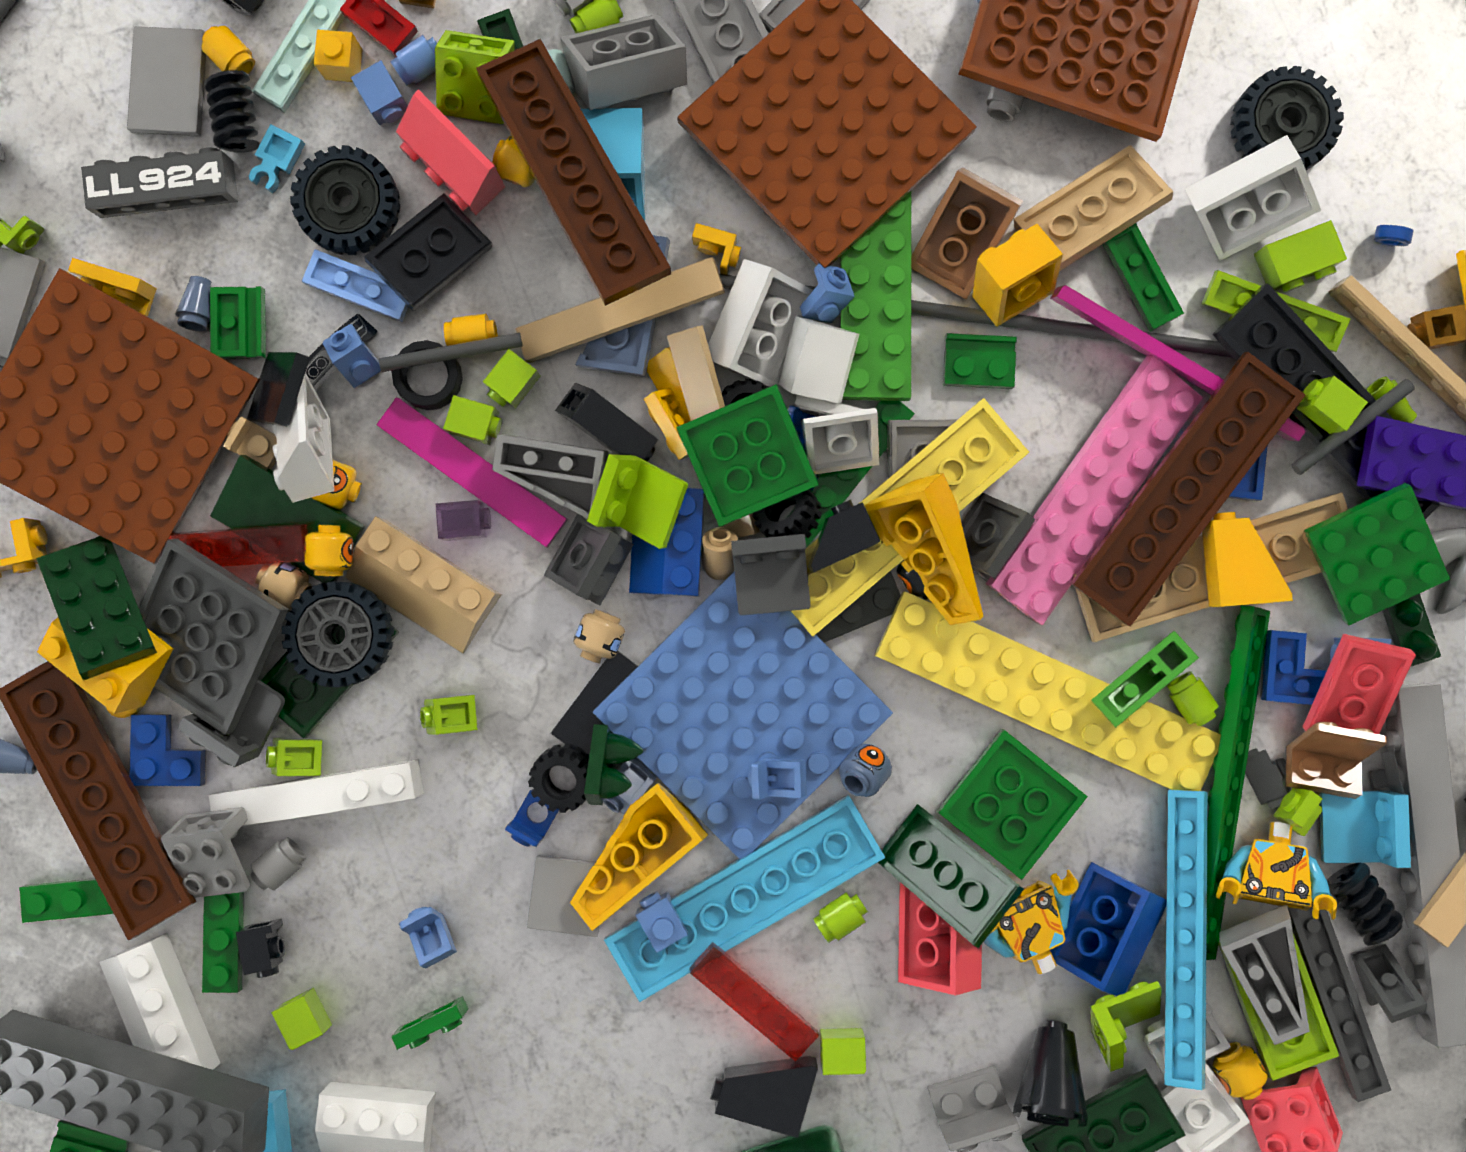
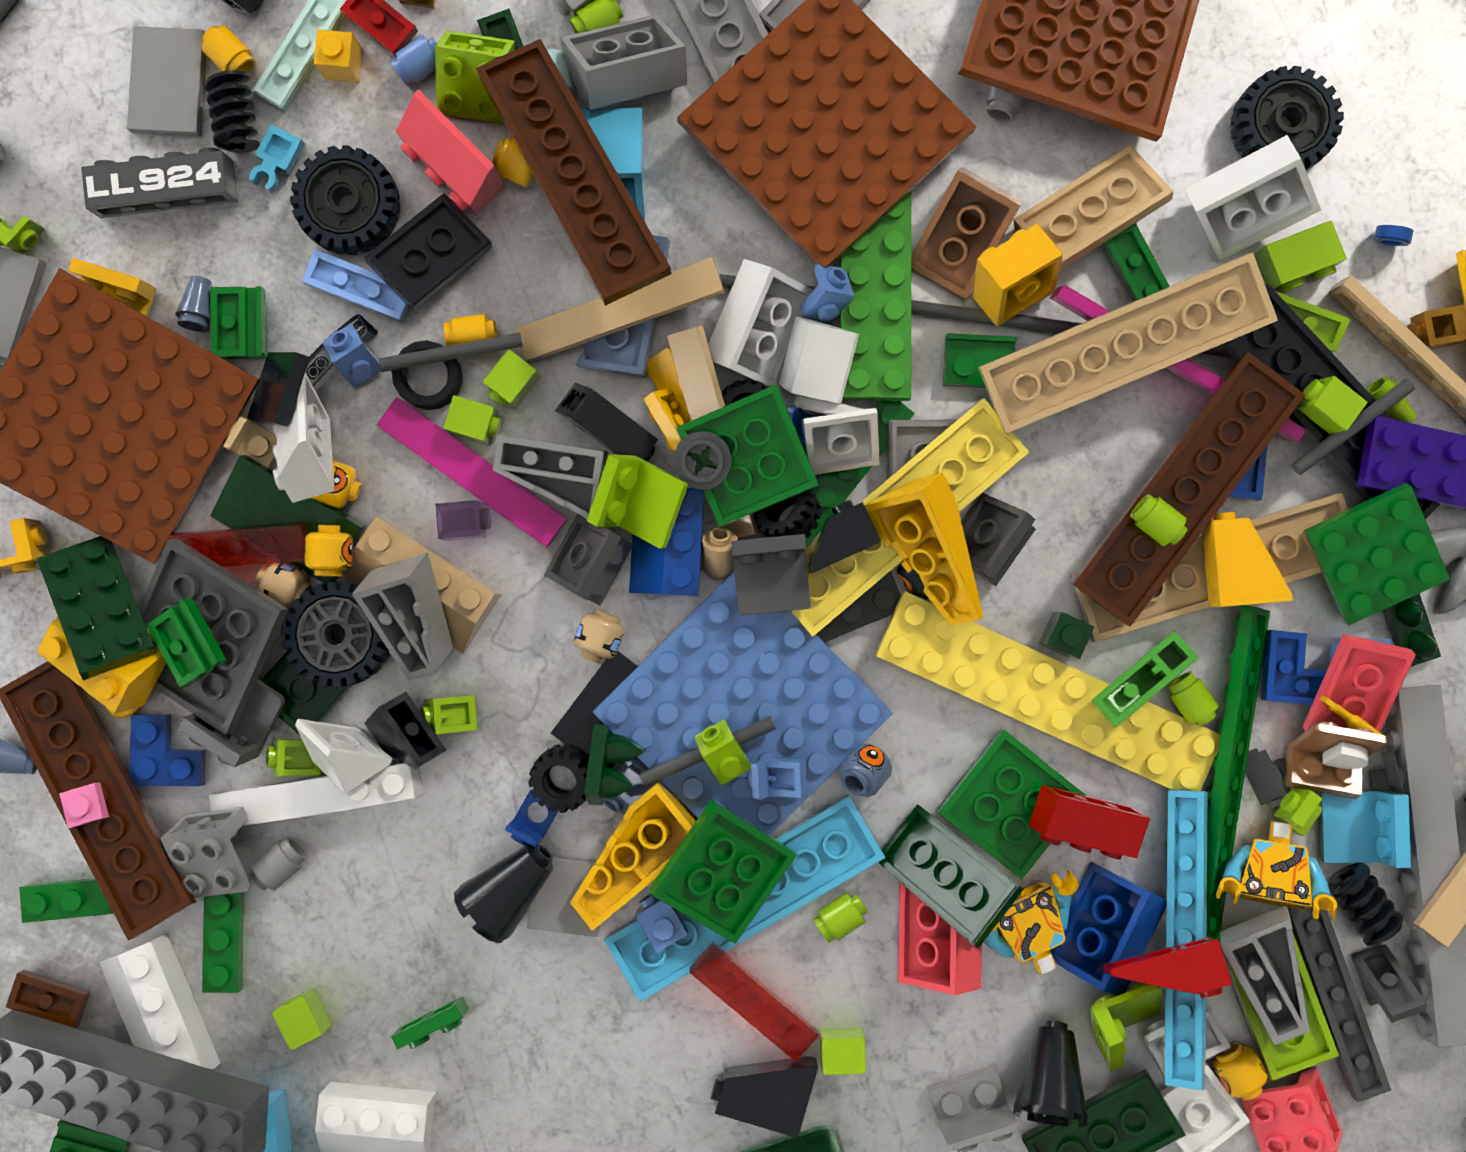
black brick [236,918,285,978] -> none
medium blue brick [351,60,408,125] -> none
medium blue bracket [399,907,457,969] -> none
yellow bracket [692,223,741,275] -> none
bright pink plate [986,355,1203,625] -> none
none -> reddish brown plate [6,970,90,1028]
none -> bright pink plate [59,783,109,828]
none -> green plate [146,598,227,688]
none -> white slope [295,719,392,794]
none -> light grey wedge [352,553,453,680]
none -> black slope [364,692,446,769]
none -> black cone [454,844,553,943]
none -> dark grey bar [639,716,776,787]
none -> green plate [649,799,797,944]
none -> dark grey gear [673,431,732,490]
none -> lime bracket [694,720,751,786]
none -> tan plate [978,252,1278,434]
none -> red brick [1028,785,1151,860]
none -> dark green brick [1039,612,1094,659]
none -> red slope [1103,937,1233,998]
none -> lime brick [1130,494,1187,546]
none -> yellow piece [1319,695,1383,735]
none -> white tile [1322,741,1368,769]

